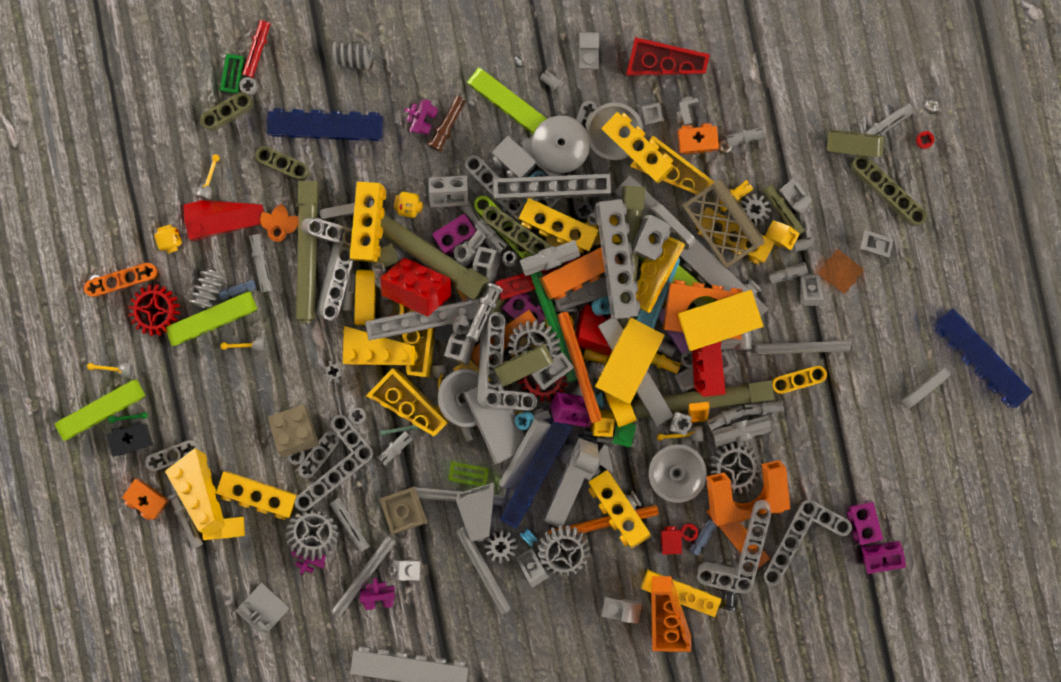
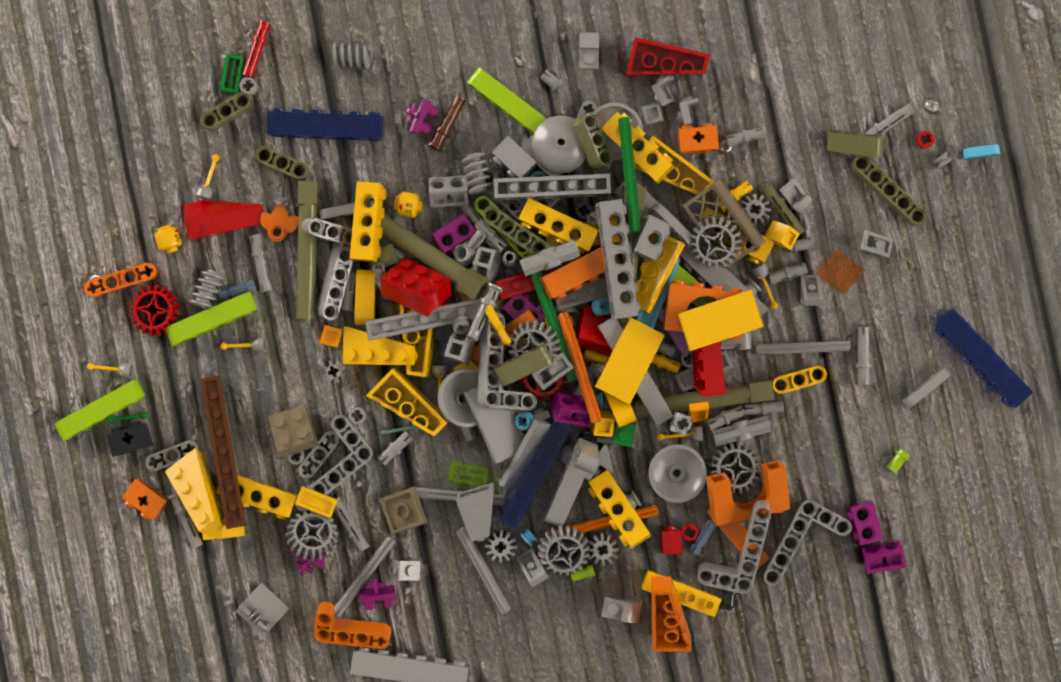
none -> reddish brown plate [200,376,246,529]
none -> yellow tile [295,486,338,519]
none -> orange beam [314,601,392,649]
none -> light orange tile [320,325,343,348]
none -> light grey piece [462,152,492,195]
none -> yellow piece [486,305,511,345]
none -> lime pin [570,564,595,582]
none -> olive beam [573,113,613,169]
none -> light grey gear [587,533,619,566]
none -> green axle [618,117,641,233]
none -> light grey bracket [651,75,675,107]
none -> light grey gear [690,216,742,269]
none -> hinge [751,263,778,309]
none -> light grey pin [856,327,871,385]
none -> lime pin [886,449,910,474]
none -> light grey bush [933,152,952,169]
none -> medium azure beam [963,144,1000,159]

